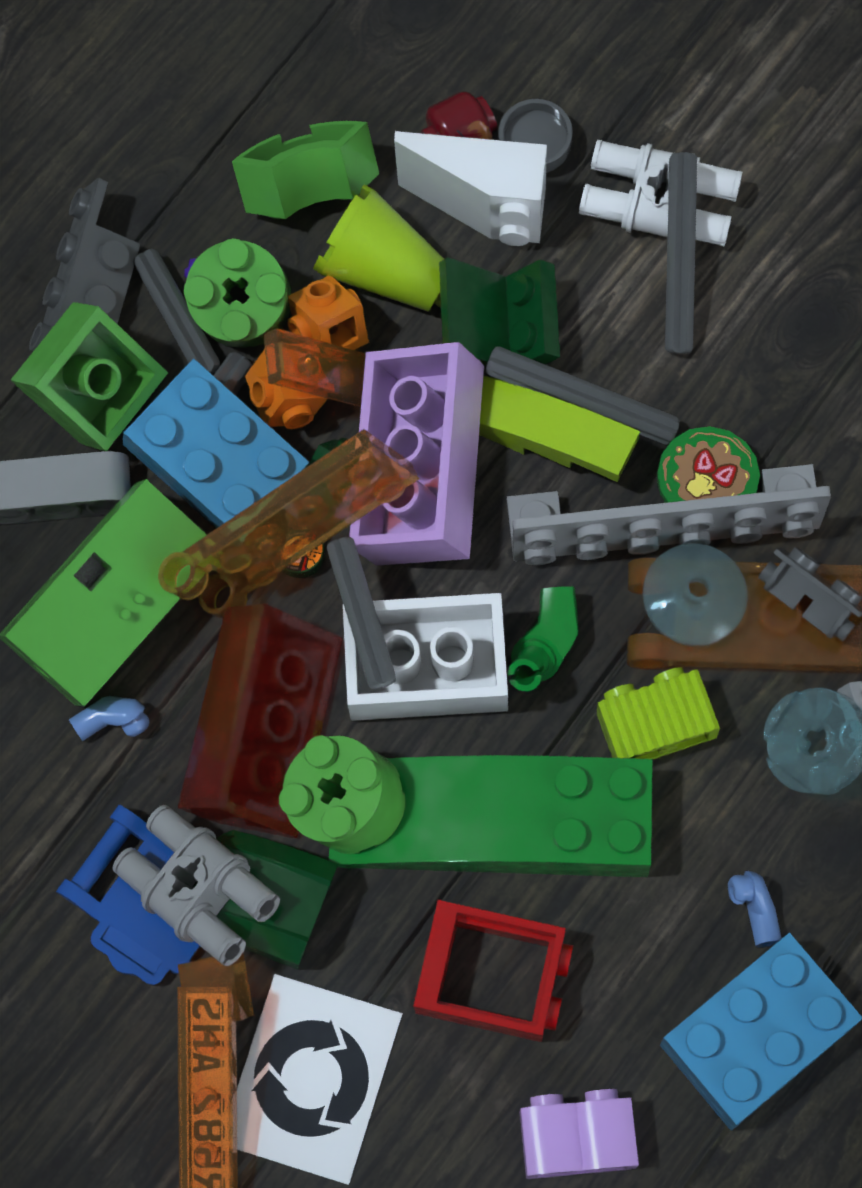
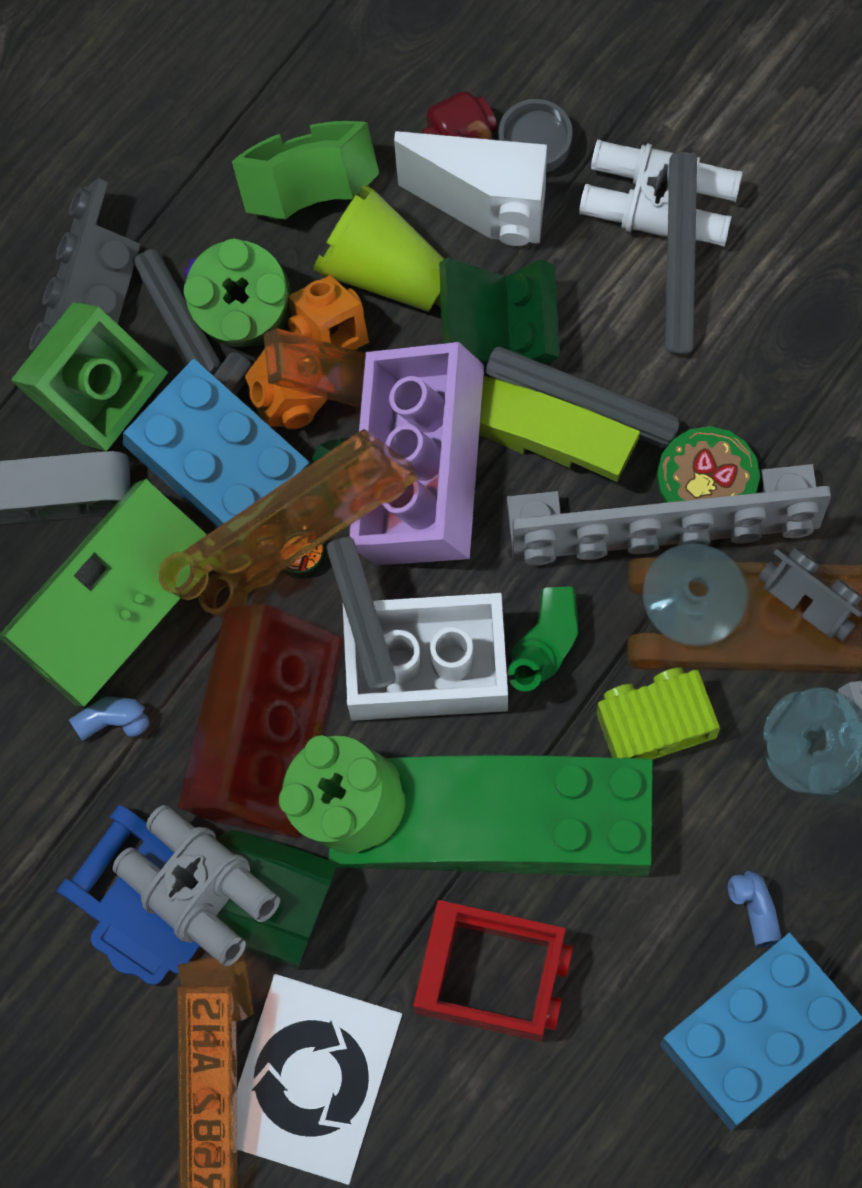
lavender brick [519,1089,639,1179] -> none

